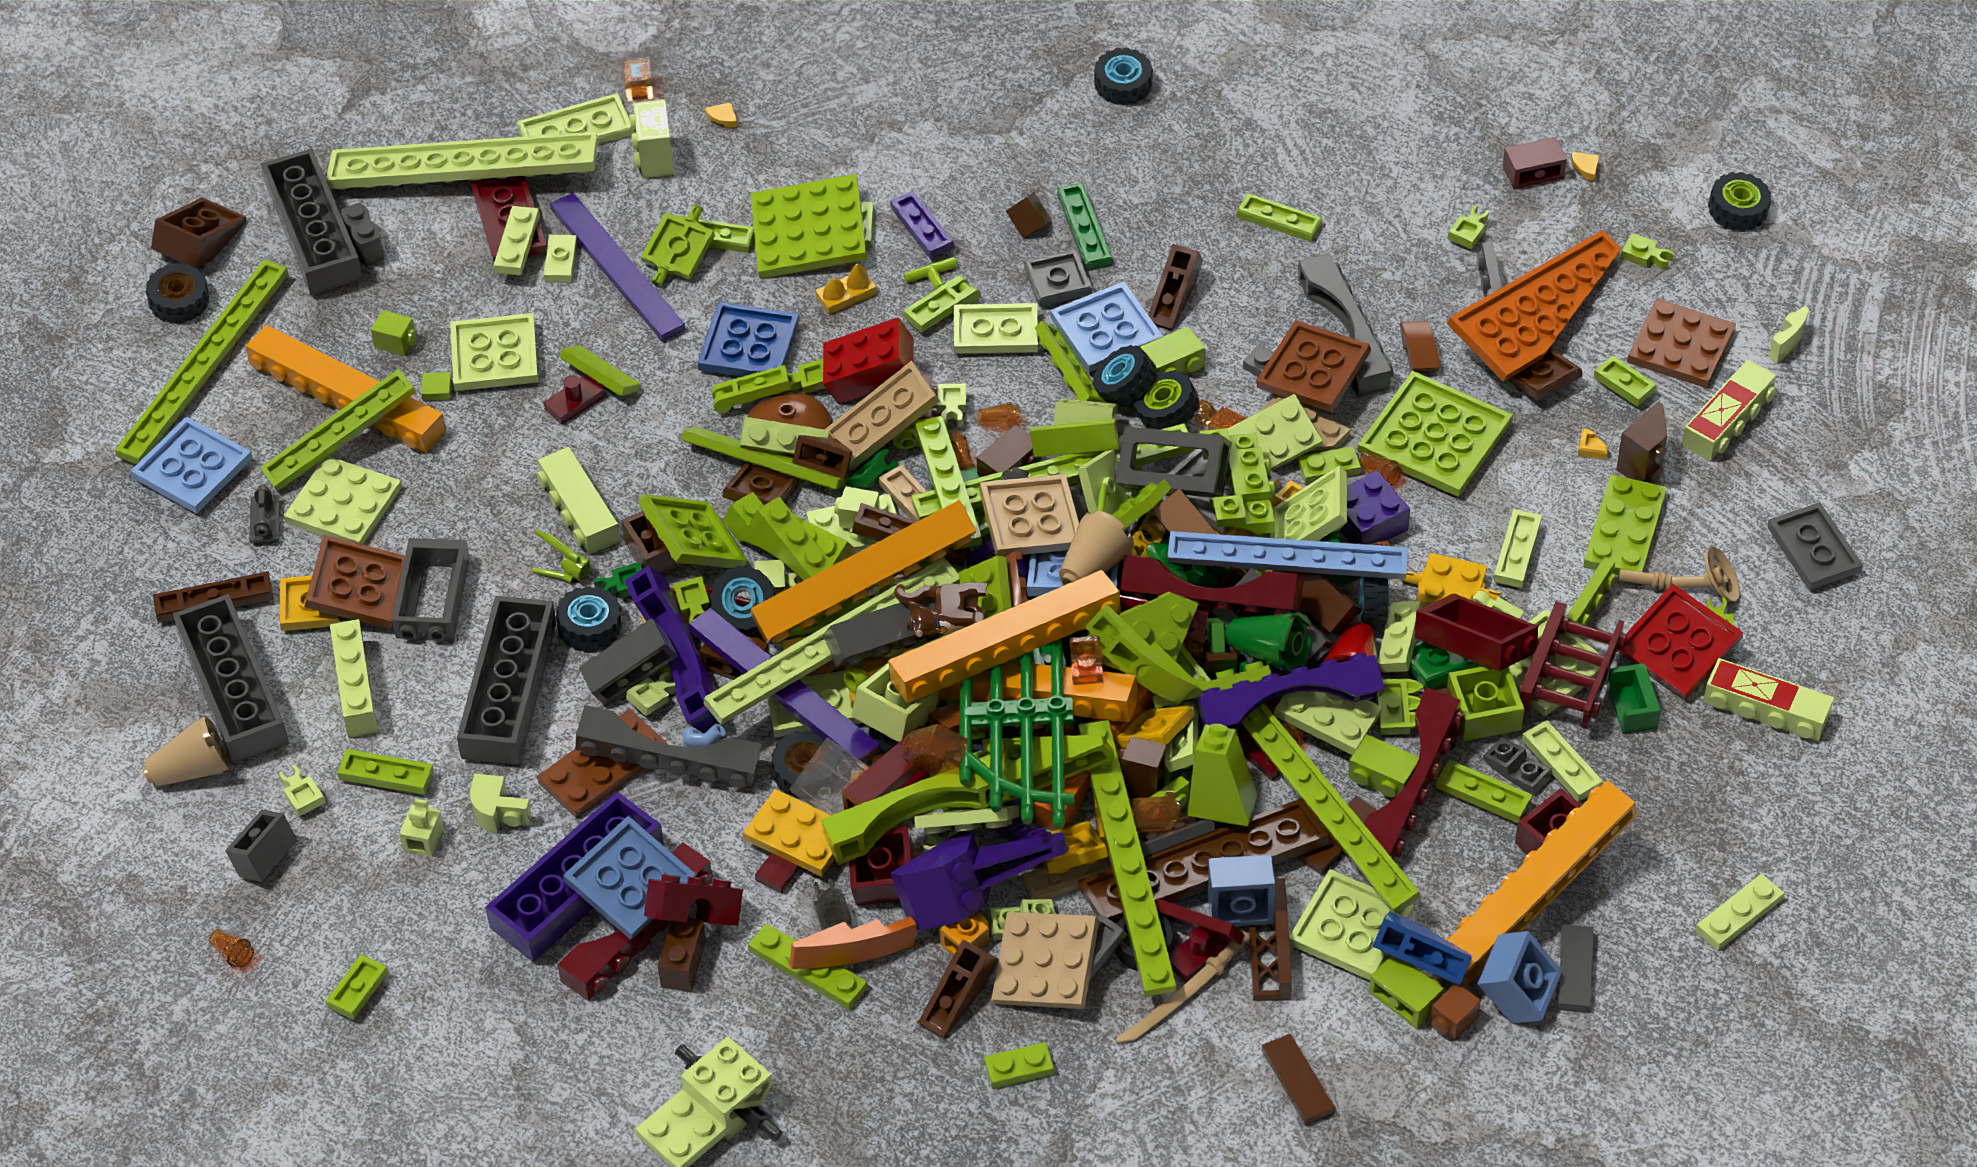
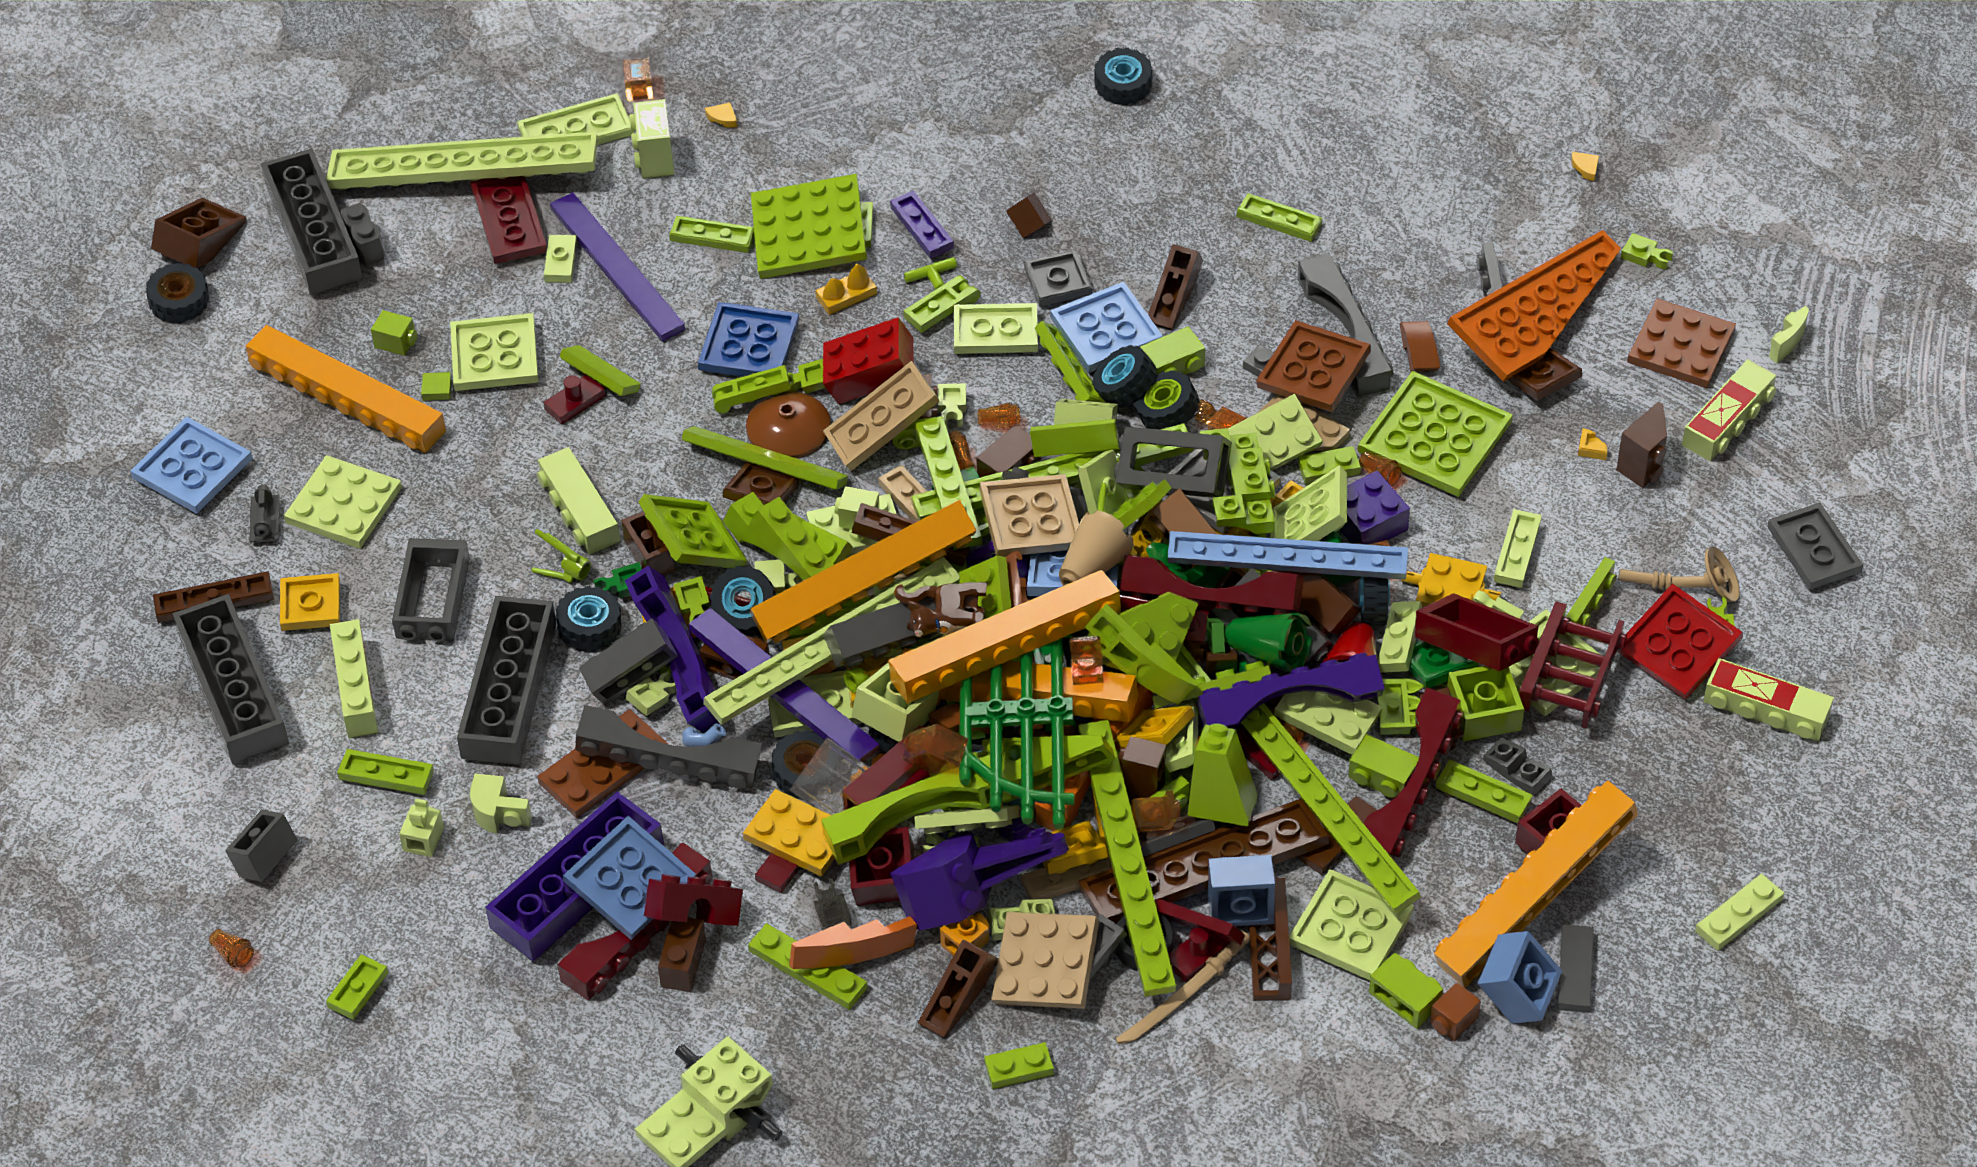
lime plate [115,260,289,464] -> none
tan cone [142,716,231,787] -> none
lime plate [259,368,417,492] -> none
yellowish green plate [279,765,325,817] -> none
dark orange plate [304,535,405,629] -> none
yellowish green plate [493,206,540,275] -> none
lime plate [641,204,715,287] -> none
yellowish green plate [739,417,829,455] -> none
reddish brown slope [792,435,853,479] -> none
green plate [846,449,897,489] -> none
green tile [1057,182,1112,271] -> none
reddish brown tile [1262,1033,1335,1126] -> none
blue slope [1372,911,1473,985] -> none
lime plate [1447,205,1489,249] -> none
brick [1502,137,1567,189] -> none
yellowish green plate [1522,720,1603,802] -> none
lime plate [1583,474,1667,575] -> none
lime plate [1594,355,1657,407] -> none
green panel [1607,663,1661,734] -> none
black wheel [1708,172,1772,231] -> none

